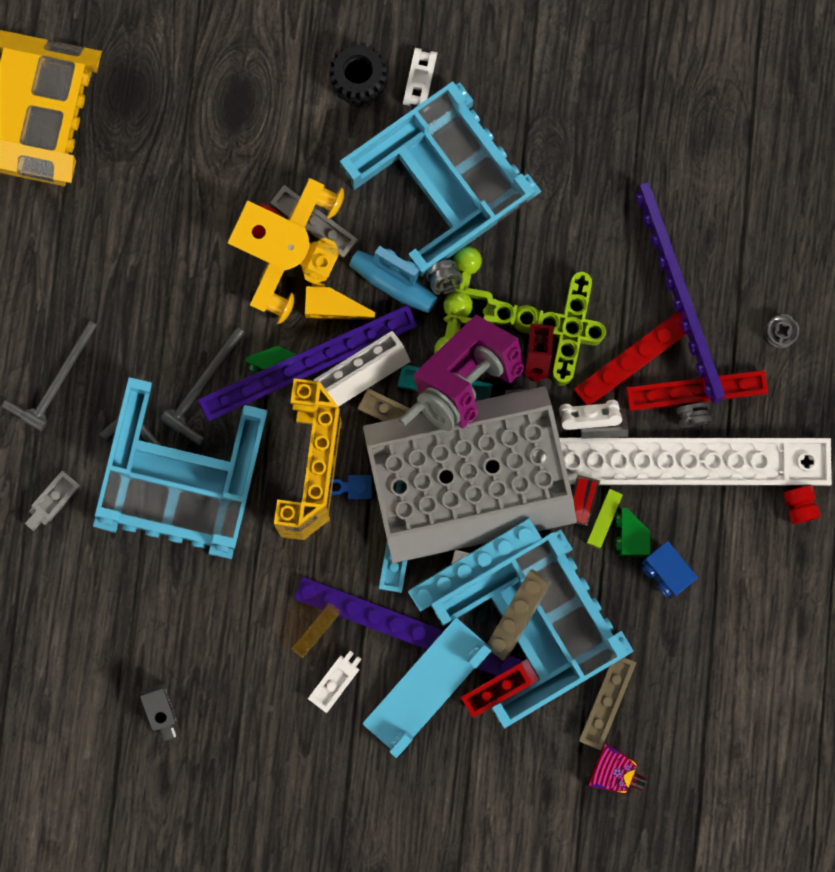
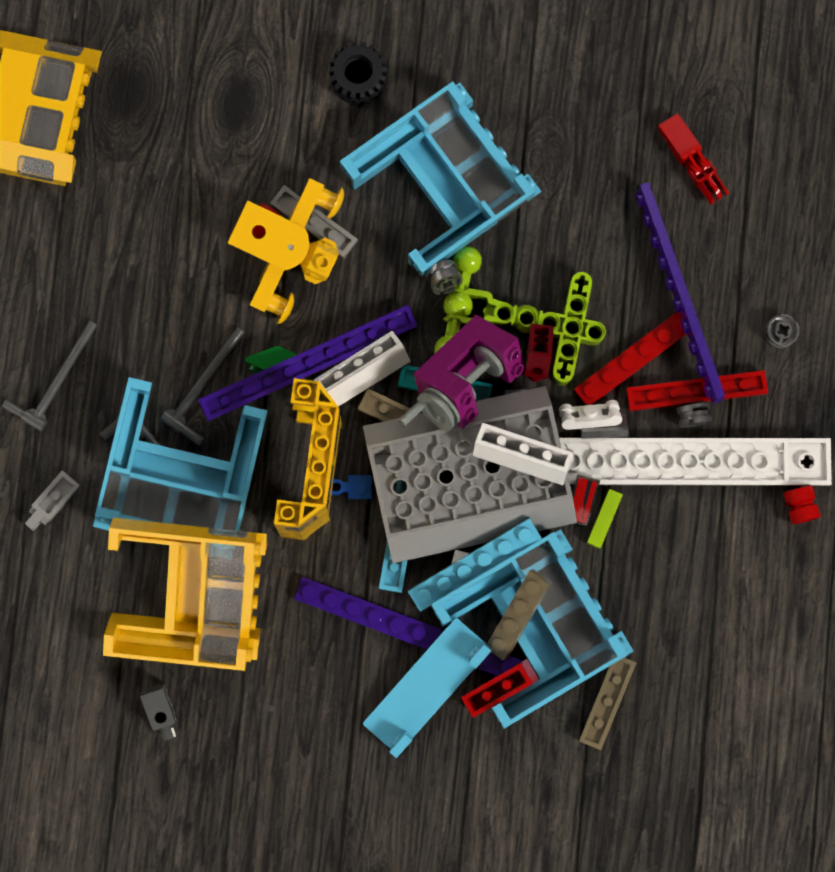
clear yellow piece [292,602,341,658] -> none
yellow slope [305,283,375,321] -> none
white hinge [308,651,361,713] -> none
dark azure plate [349,246,437,313] -> none
white plate [403,48,438,109] -> none
torso [587,743,647,795] -> none
green slope [616,508,650,557] -> none
blue brick [641,541,698,599] -> none
none -> yellow piece [103,518,268,671]
none -> white brick [473,423,573,485]
none -> red arm [657,113,730,205]

